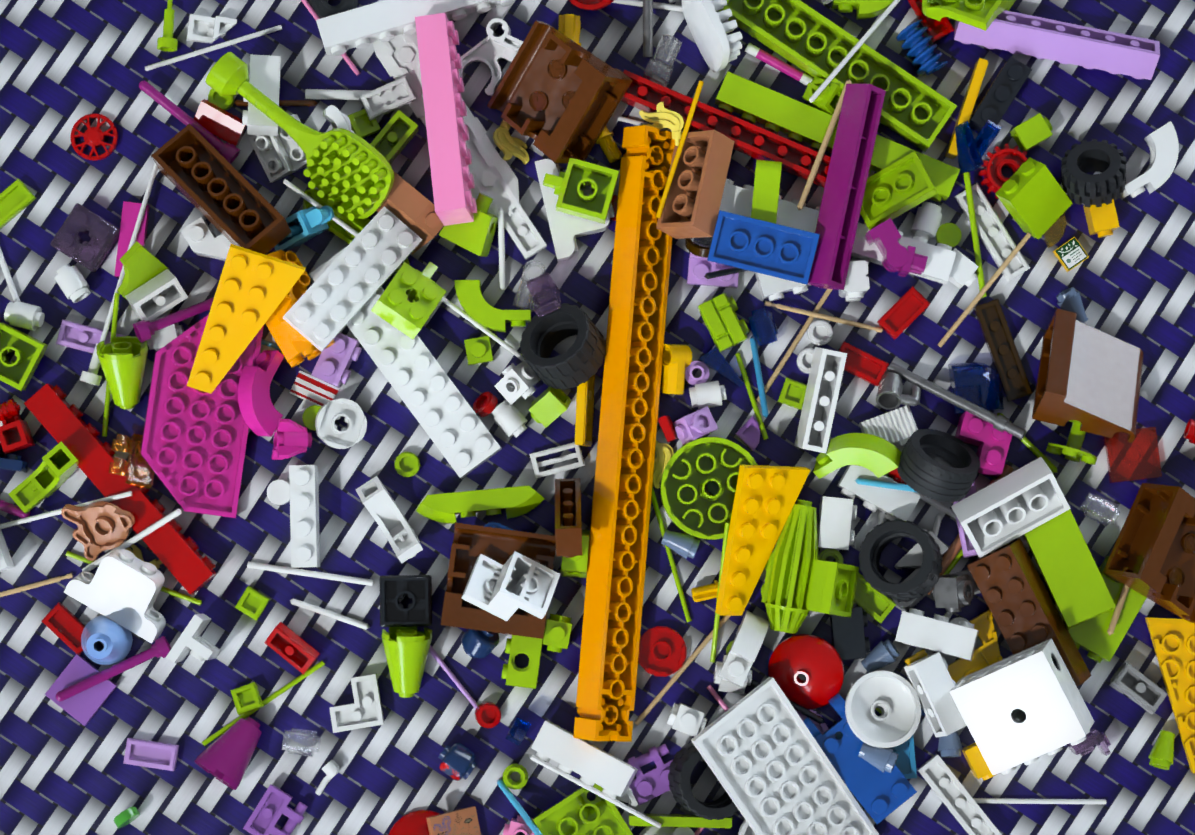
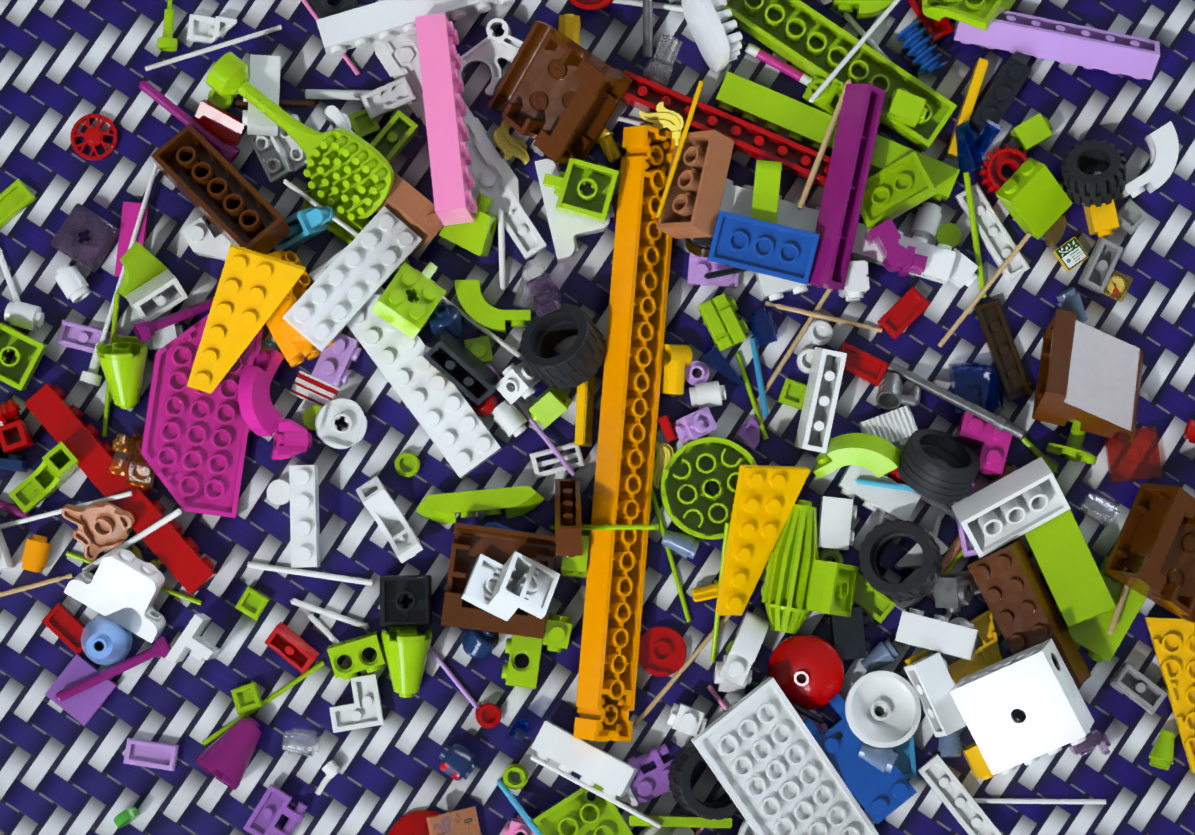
none -> light orange brick [21,534,52,573]
none -> white axle [308,613,367,675]
none -> lime brick [327,631,386,680]
none -> black brick [423,327,498,406]
none -> dark blue head [428,304,464,339]
none -> lavender axle [485,362,576,477]
none -> lime axle [550,524,659,530]
none -> white axle [843,13,892,62]
none -> lime brick [886,89,928,128]
none -> light grey brick [1078,237,1124,293]
none -> clear yellow tile [1102,270,1133,302]
none -> light grey tile [1117,198,1149,235]

